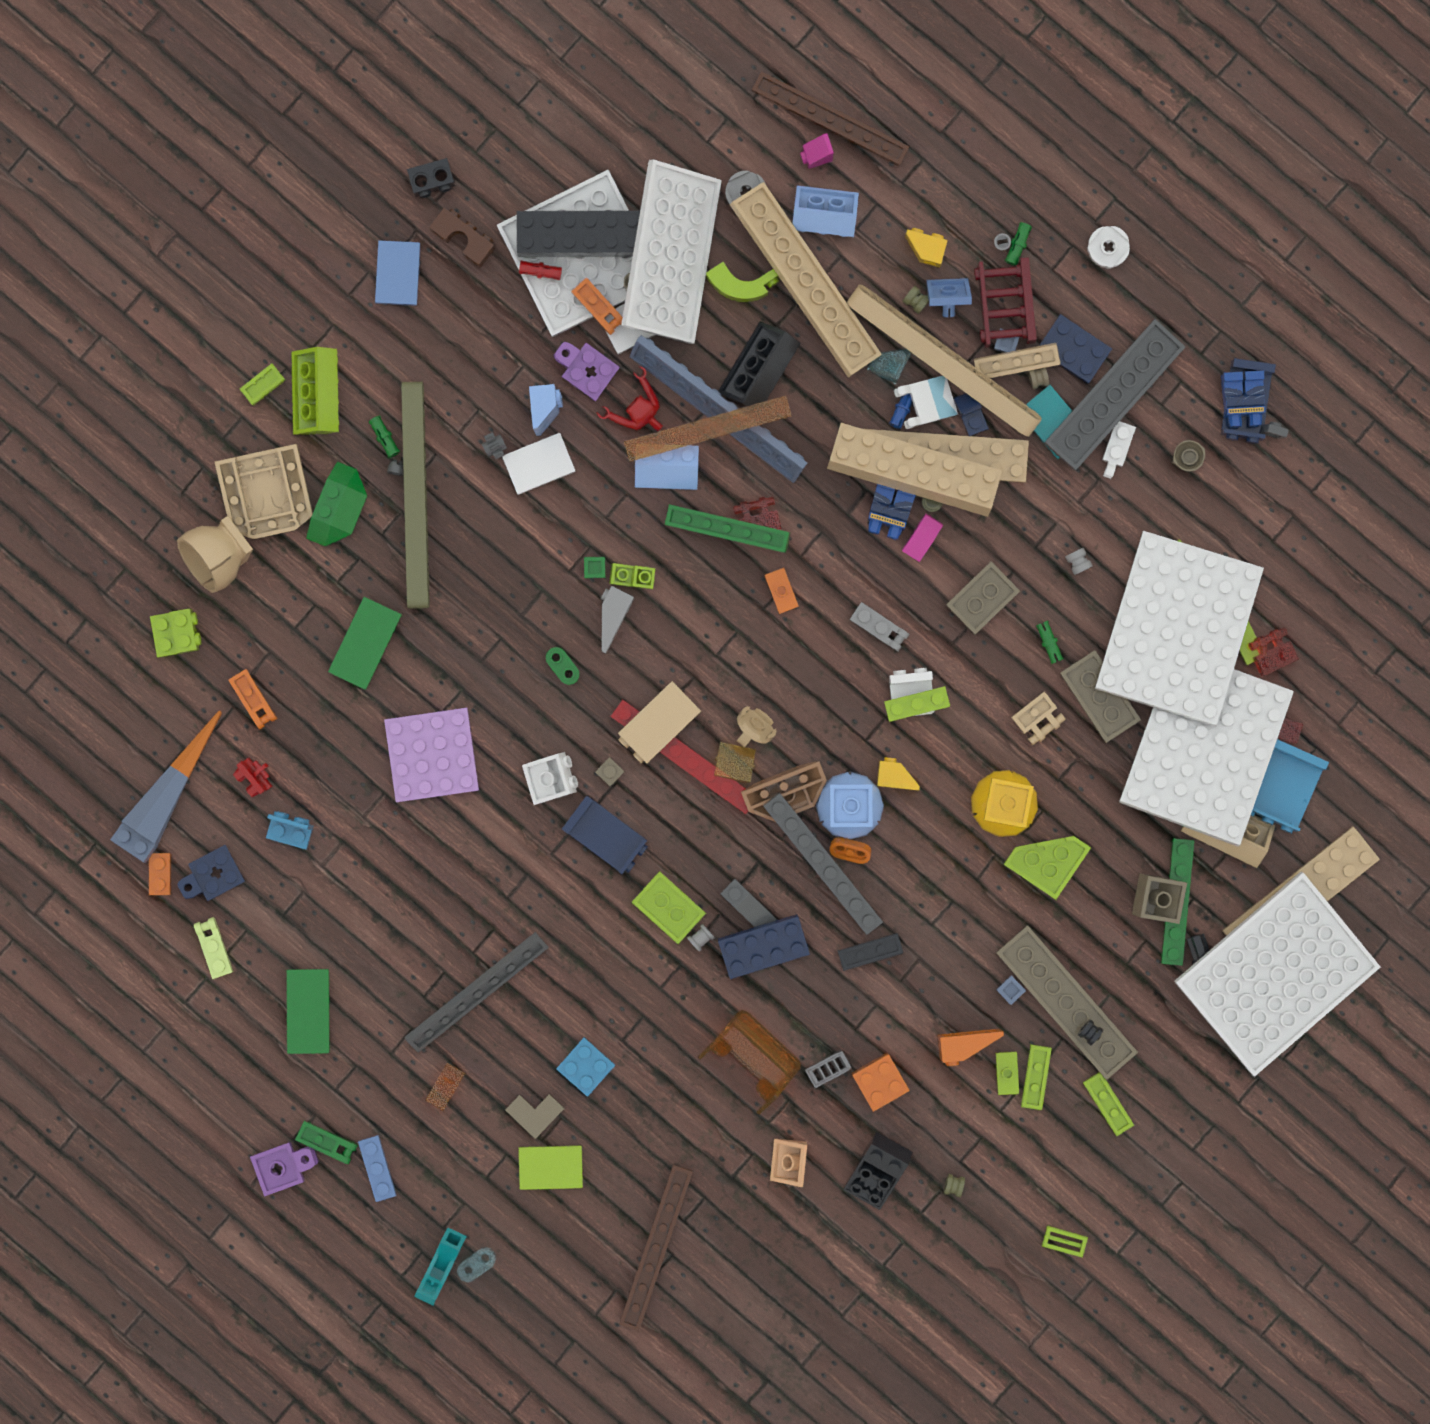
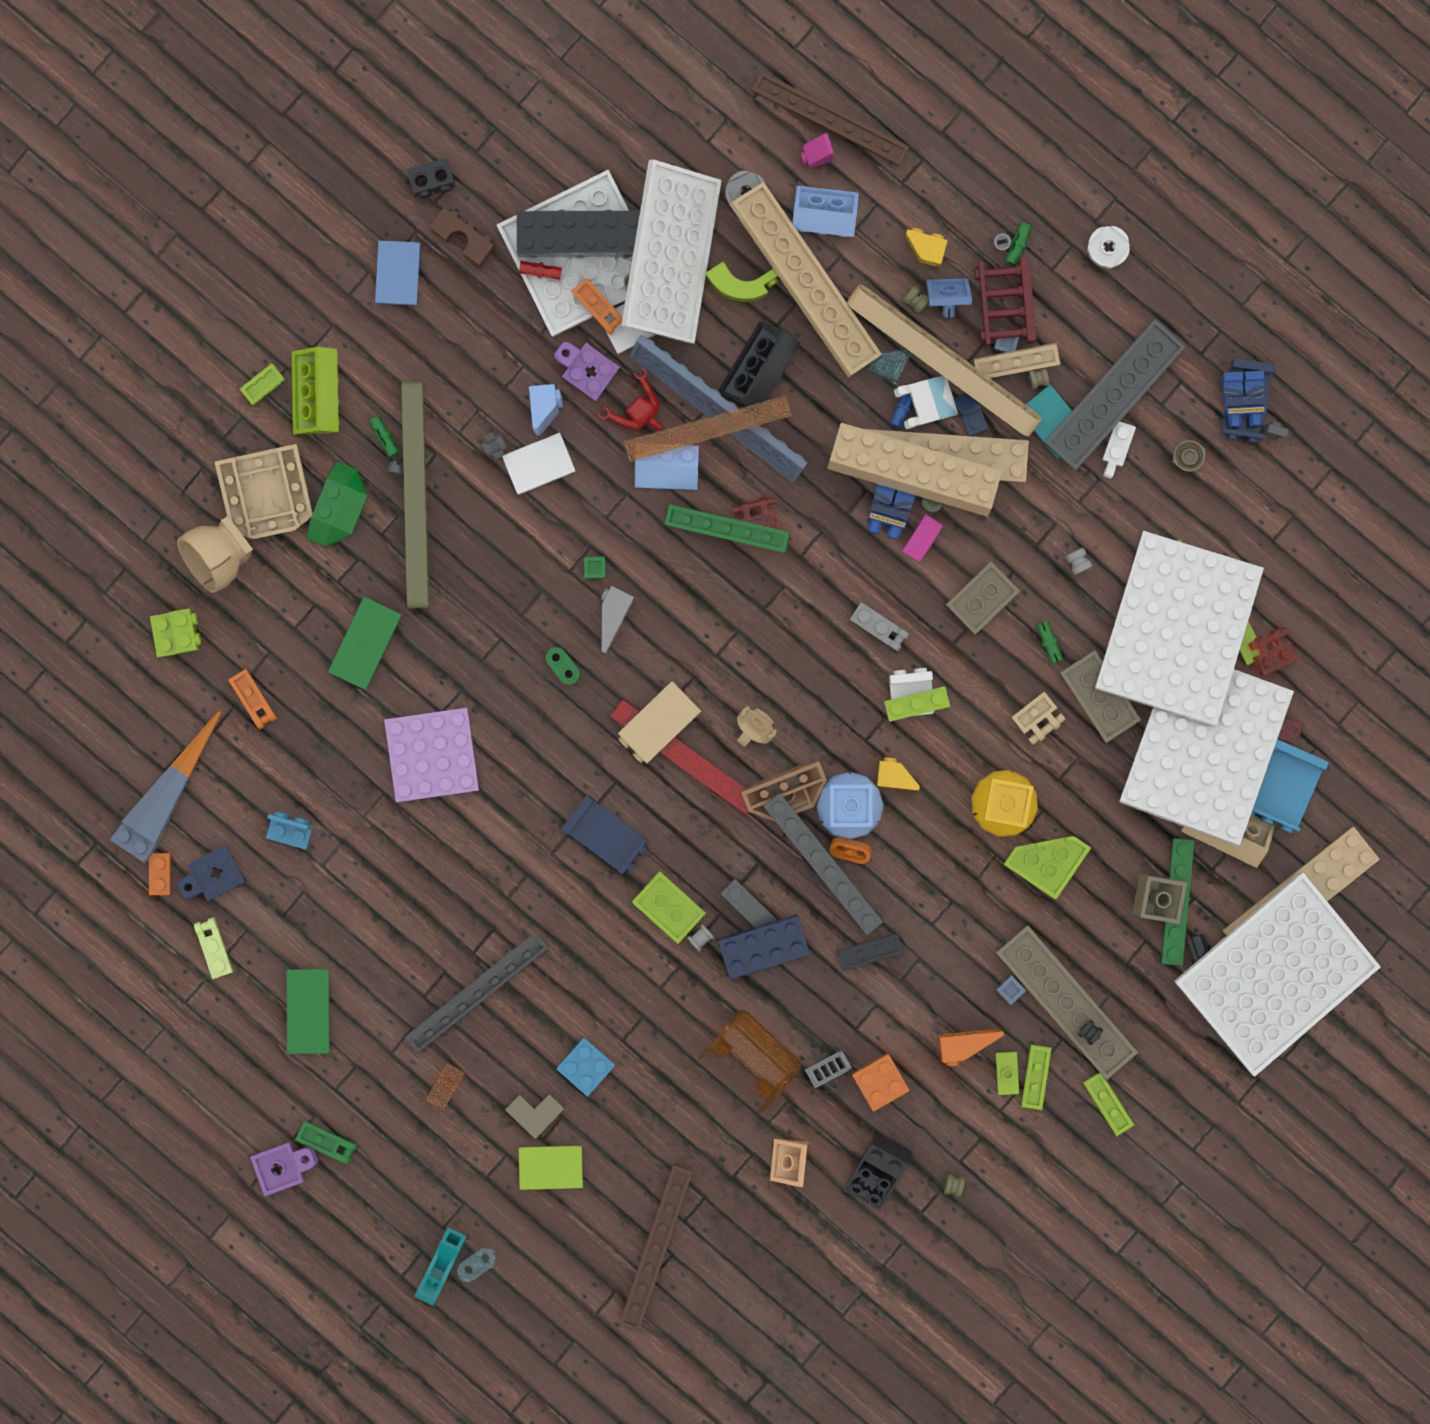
red hips [233,758,272,797] -> none
medium blue plate [358,1135,397,1202] -> none
white plate [522,752,578,805] -> none
dark tan plate [595,757,625,787] -> none
lime slope [609,563,656,589] -> none
clear yellow piece [714,742,756,783] -> none
orange plate [764,568,799,614] -> none
dark blue plate [1039,314,1112,384] -> none
lime tile [1041,1225,1088,1258] -> none

